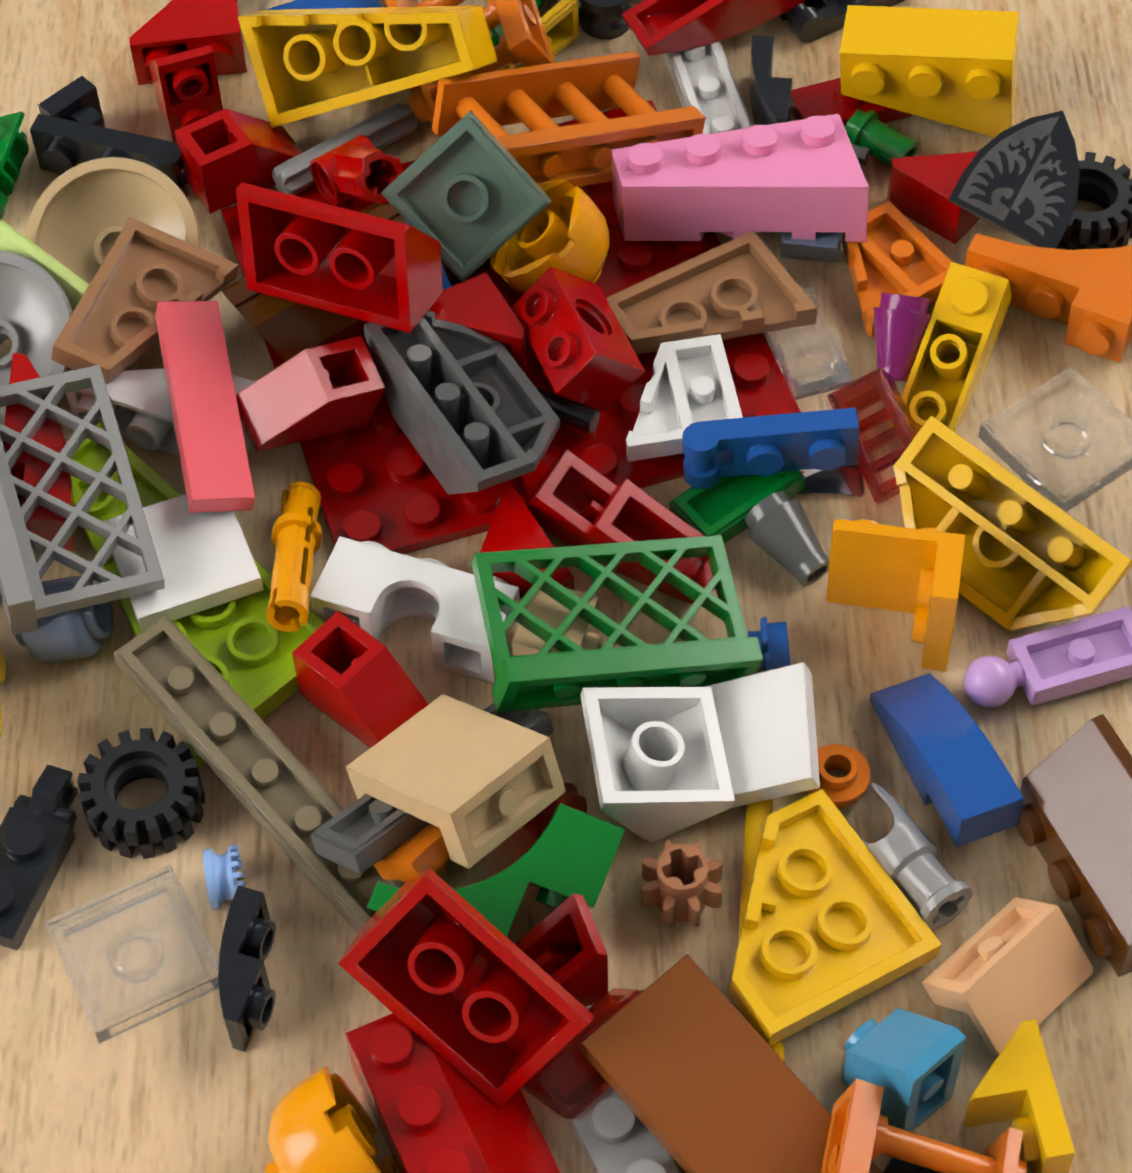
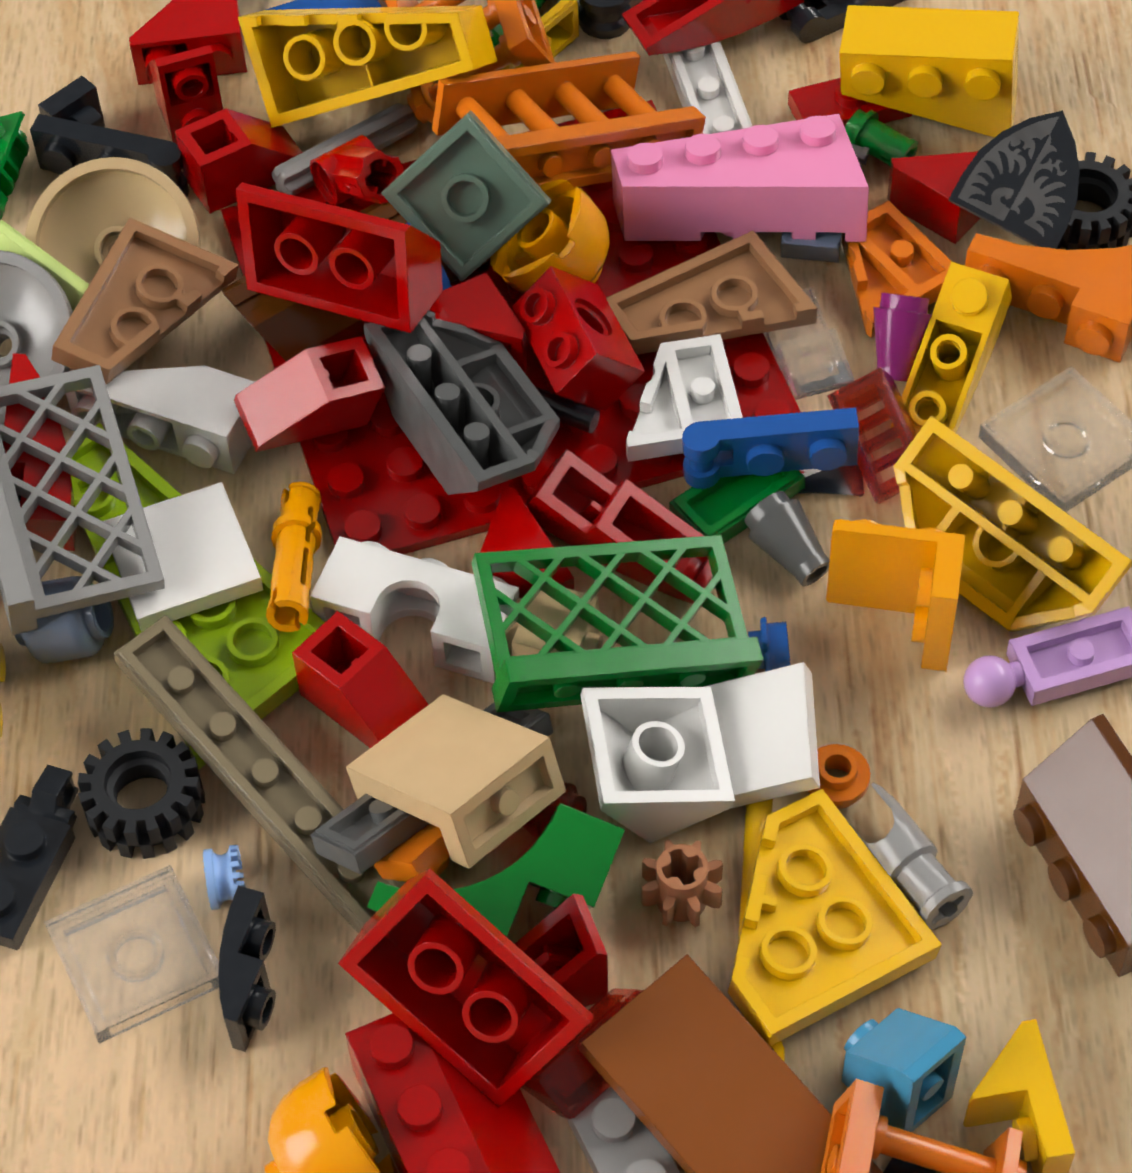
coral tile [155,301,255,513] -> none
black slope [749,35,792,125] -> none
blue slope [870,673,1024,847] -> none
light nougat panel [921,897,1093,1056] -> none

